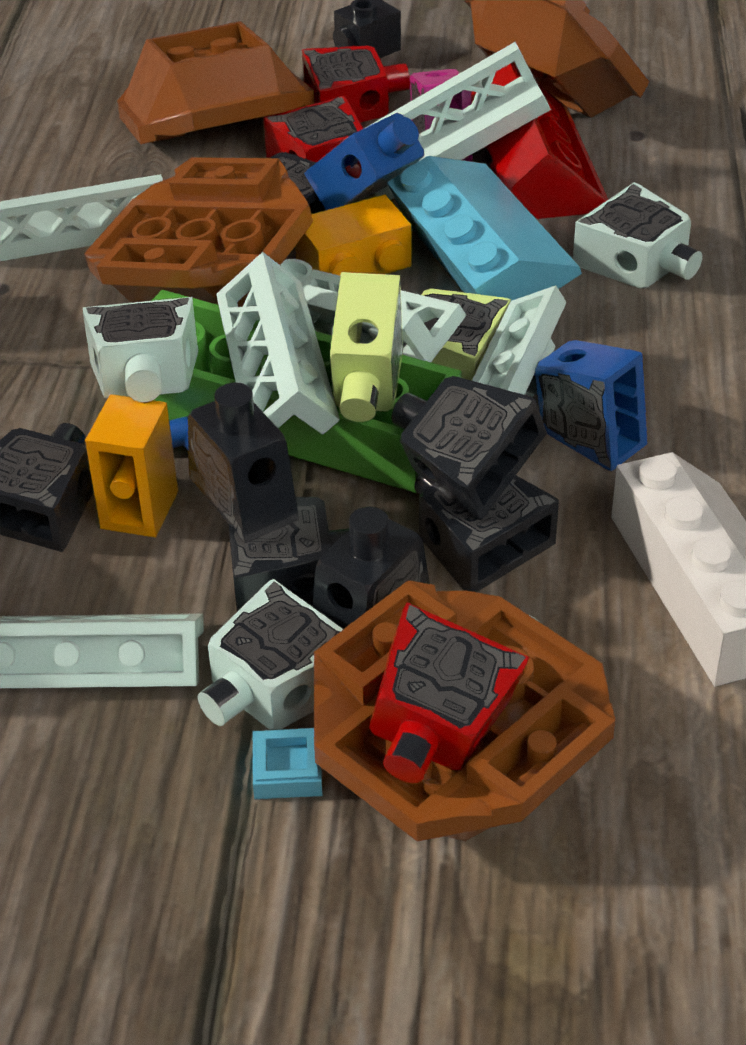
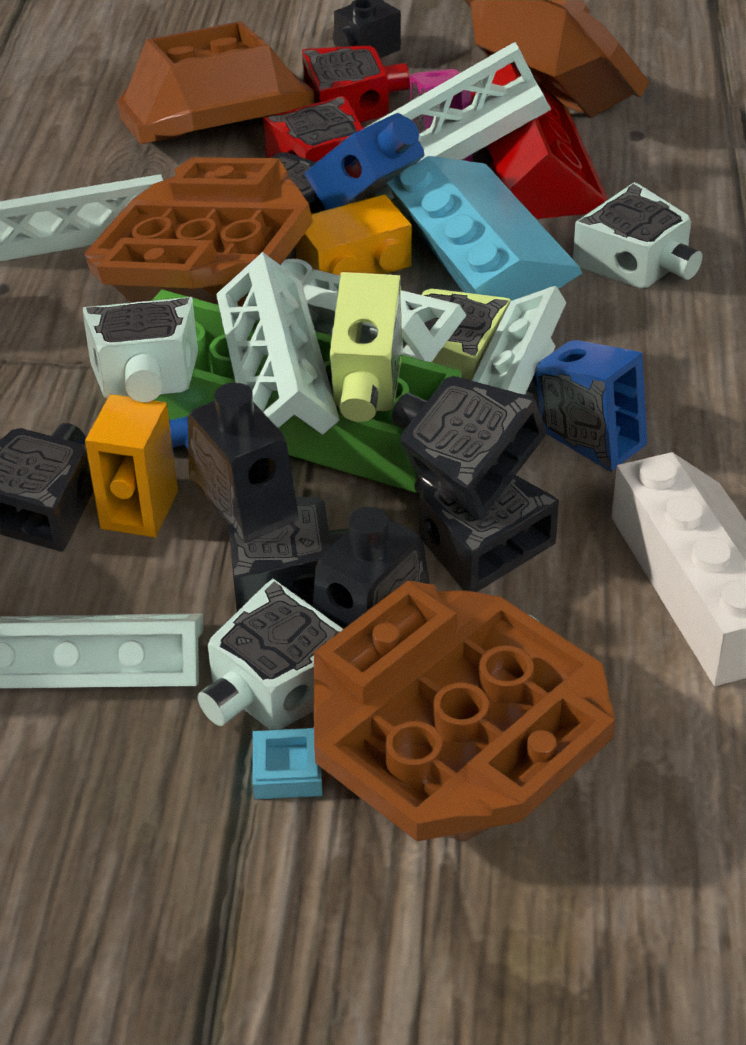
torso [369,602,530,783] -> none

